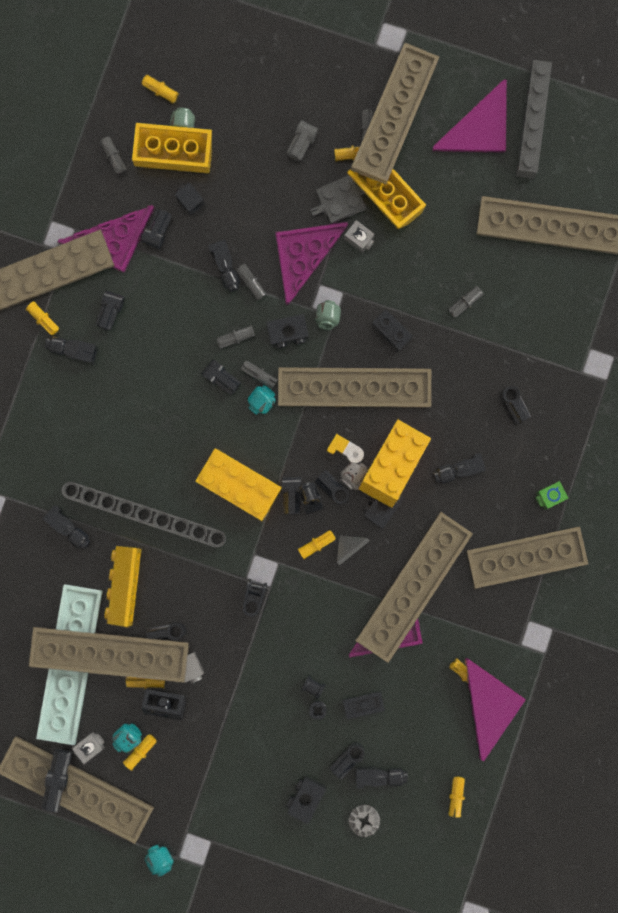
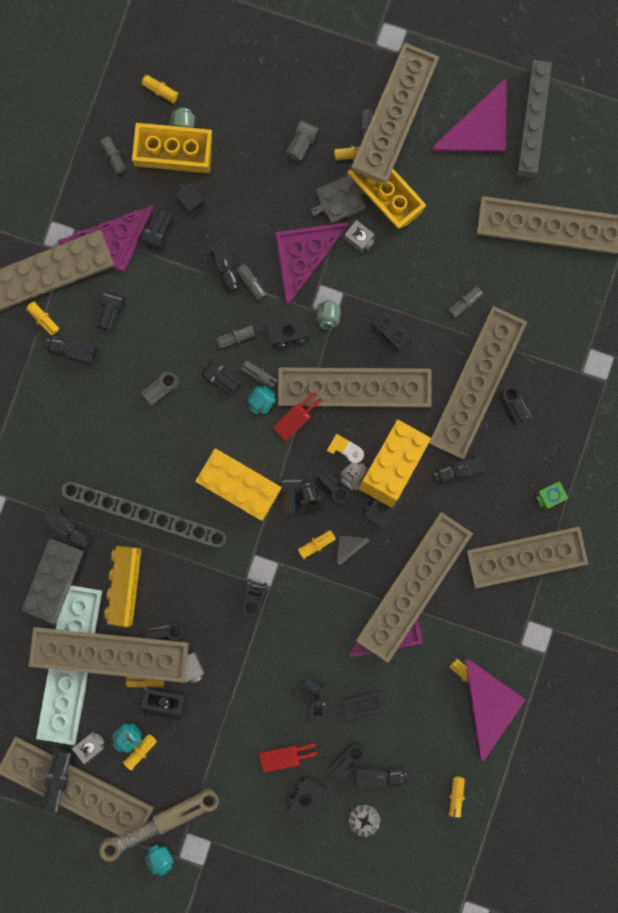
none -> dark grey plate [22,538,84,624]
none -> dark tan piece [100,788,219,862]
none -> dark grey piece [141,372,179,405]
none -> red arm [259,743,318,772]
none -> red arm [273,392,322,441]
none -> dark tan plate [429,306,527,460]

